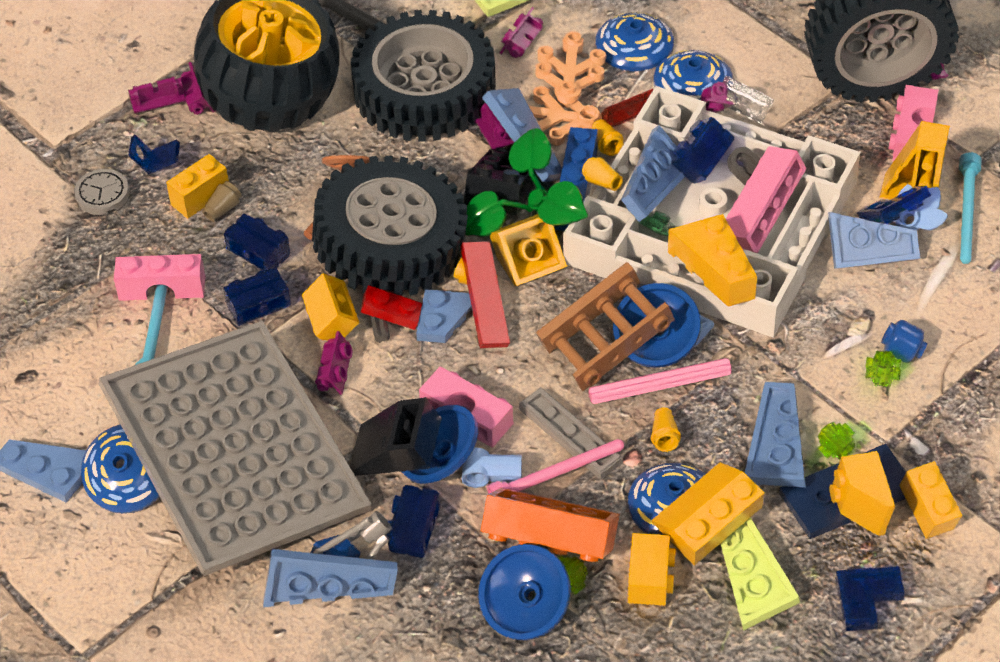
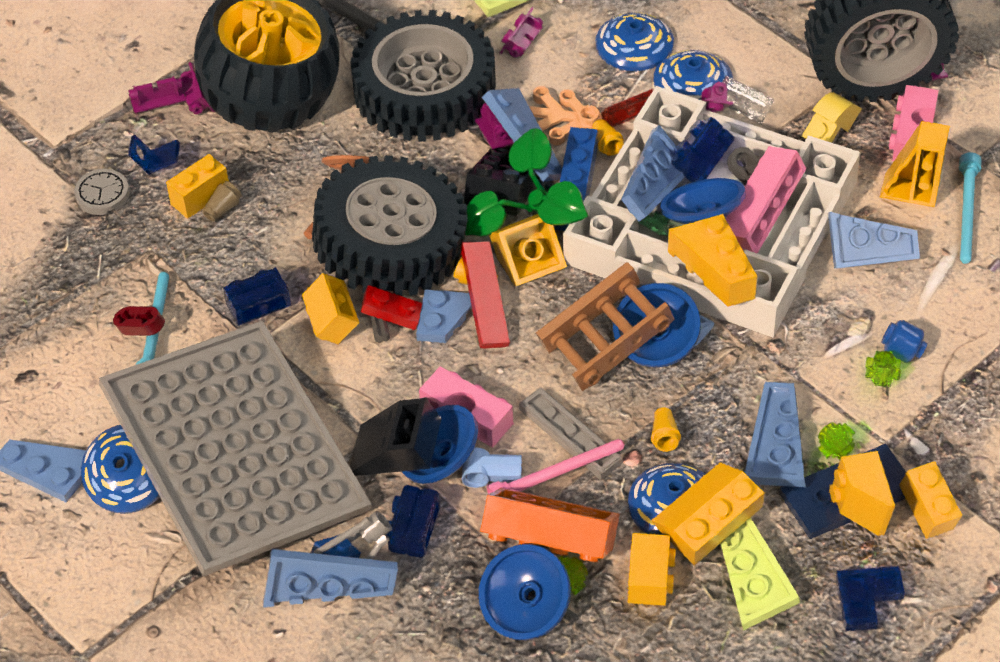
bright pink arch [114,254,205,301] -> none
clear blue brick [224,213,290,274] -> none
magenta hinge [315,331,353,395] -> none
light nougat plant [535,32,606,104] -> none
yellow cone [582,157,623,191] -> none
bright pink axle [588,358,732,404] -> none
clear blue plate [857,186,931,224] -> none
light blue plate [895,184,948,231] -> none
none -> dark red beam [113,306,165,336]
none -> blue dish [661,178,746,224]
none -> light yellow brick [802,92,862,143]

